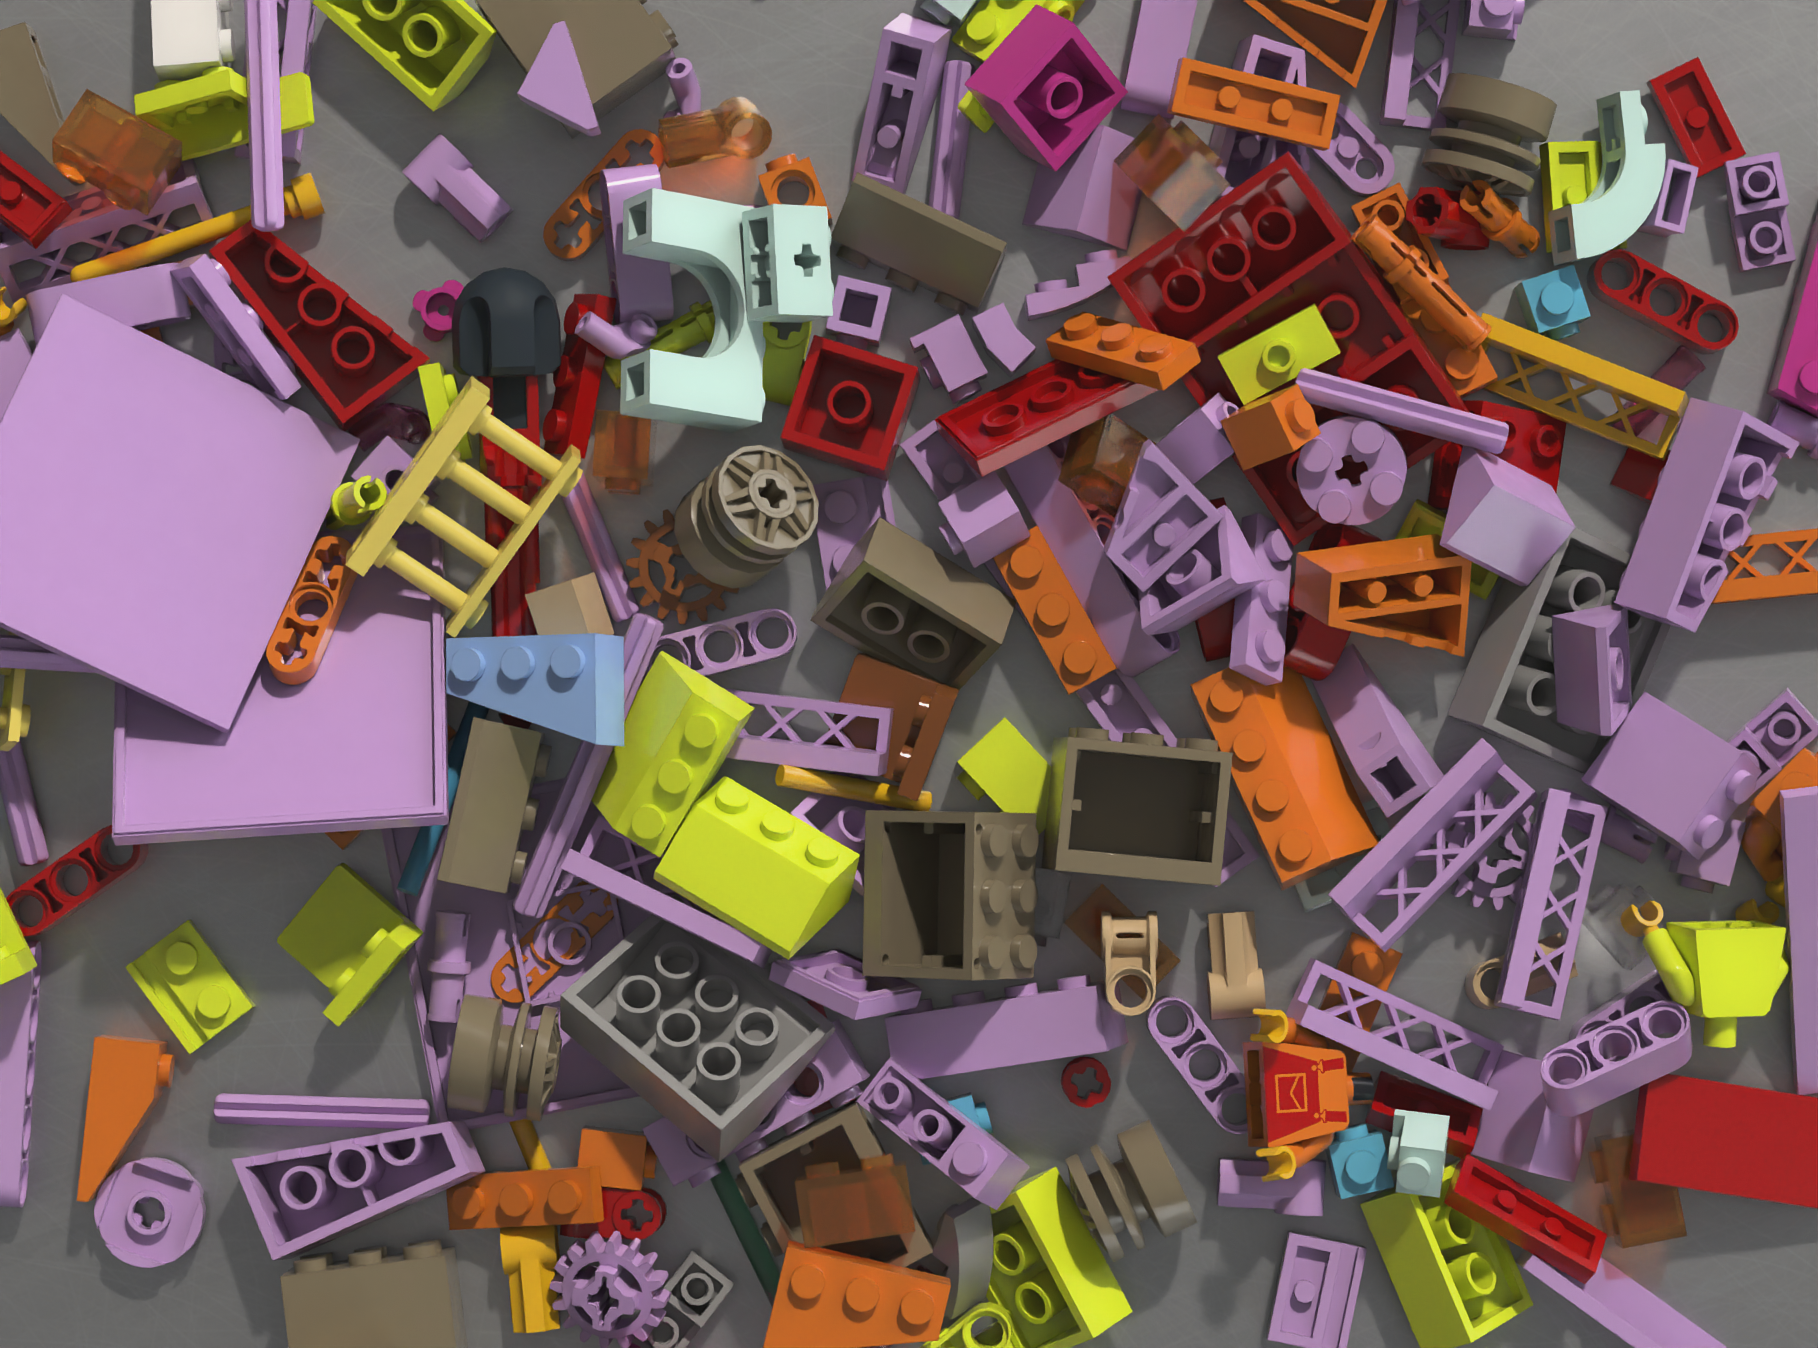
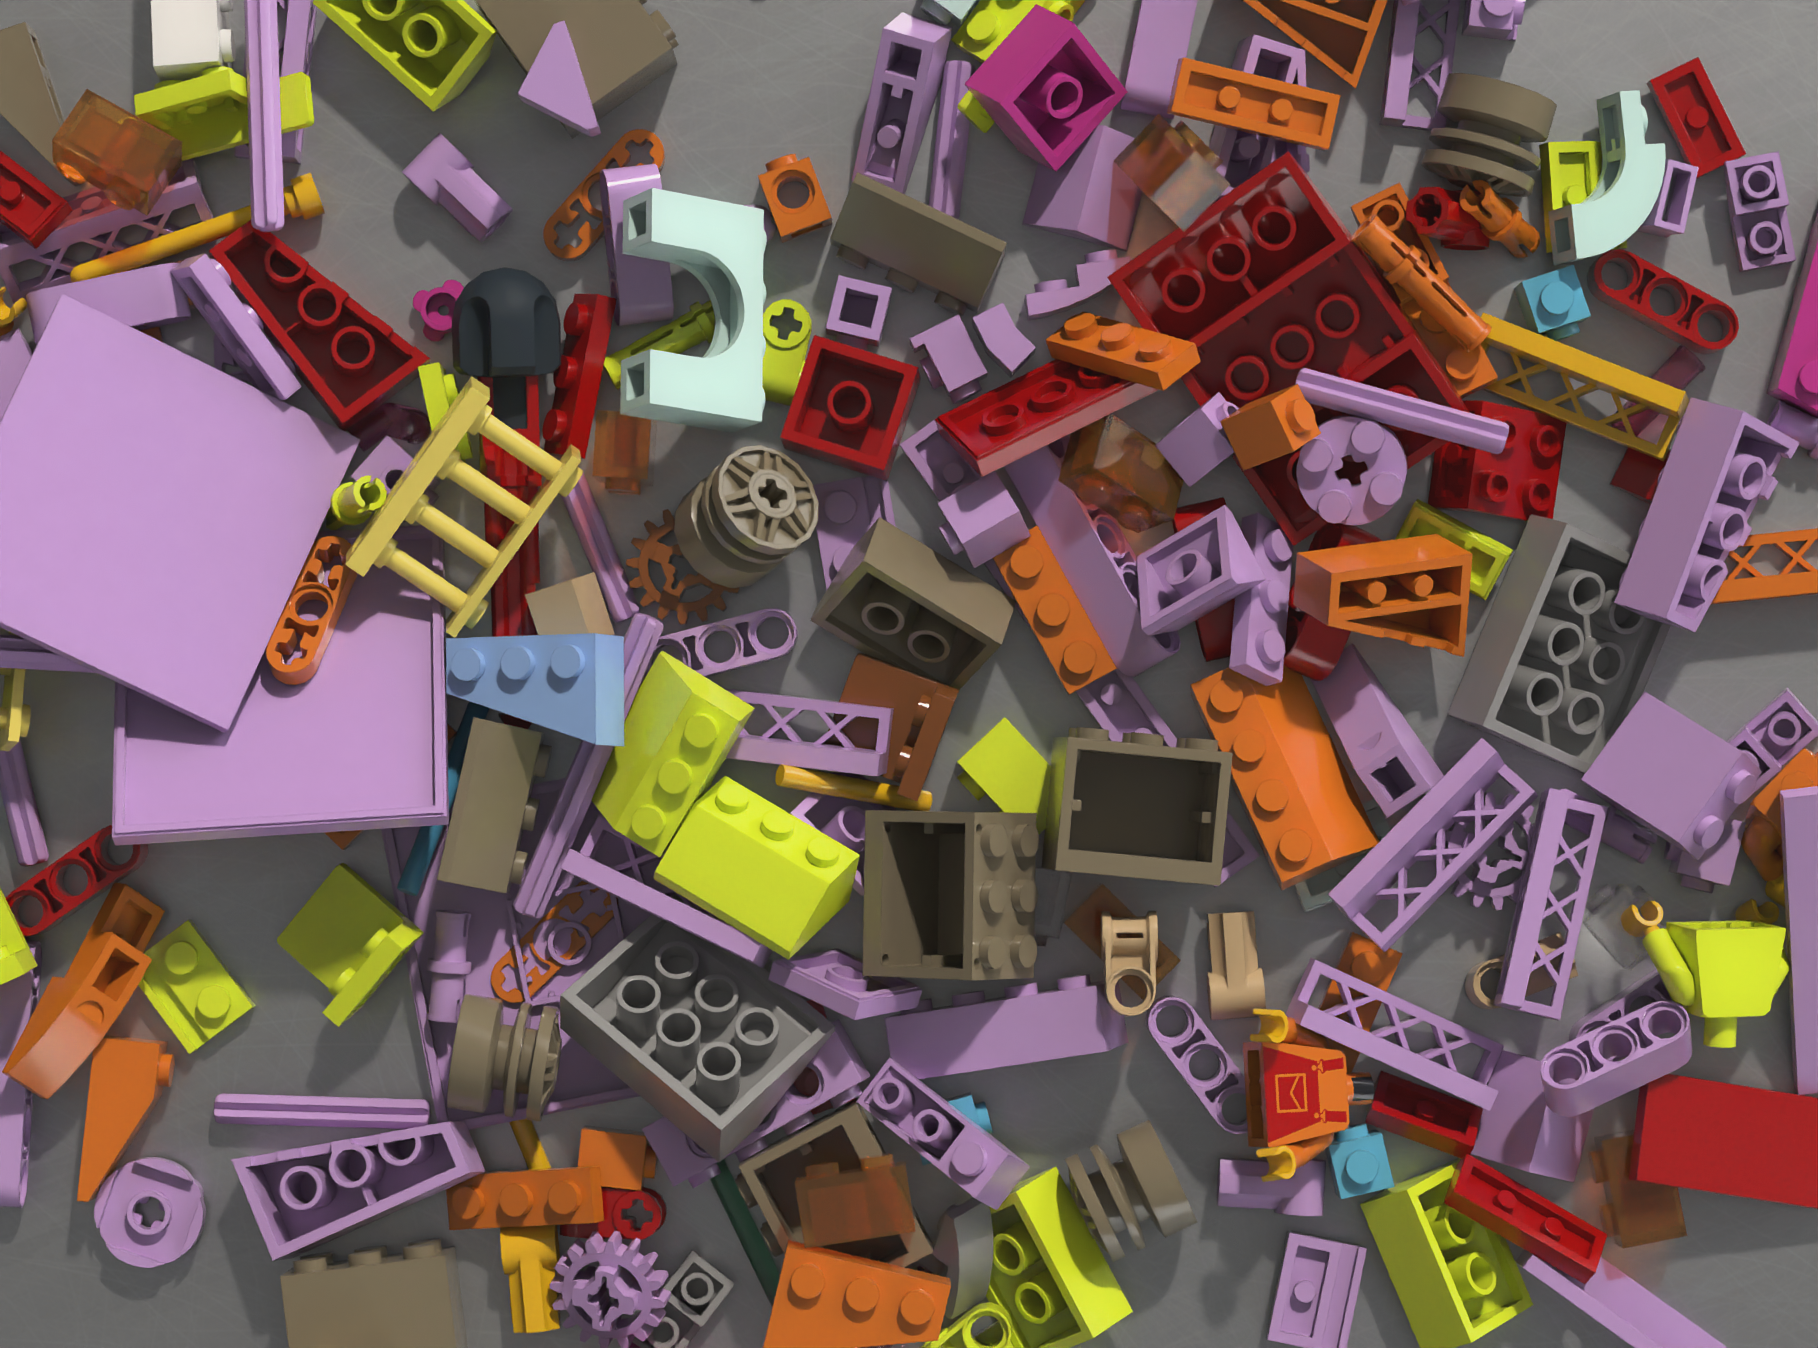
lavender arm [575,311,658,359] -> none
clear orange piece [658,97,772,168] -> none
lavender arm [663,58,701,139] -> none
light aqua brick [742,204,834,323] -> none
red bush [1061,1056,1111,1108] -> none
lavender wing [1103,439,1223,593] -> none
neon yellow plate [1218,303,1341,405] -> none
lavender plate [1307,102,1395,197] -> none
light aqua brick [1387,1109,1450,1198] -> none
lavender slope [1440,445,1576,587] -> none
lavender slope [1552,604,1632,736] -> none
none -> orange slope [2,883,165,1100]

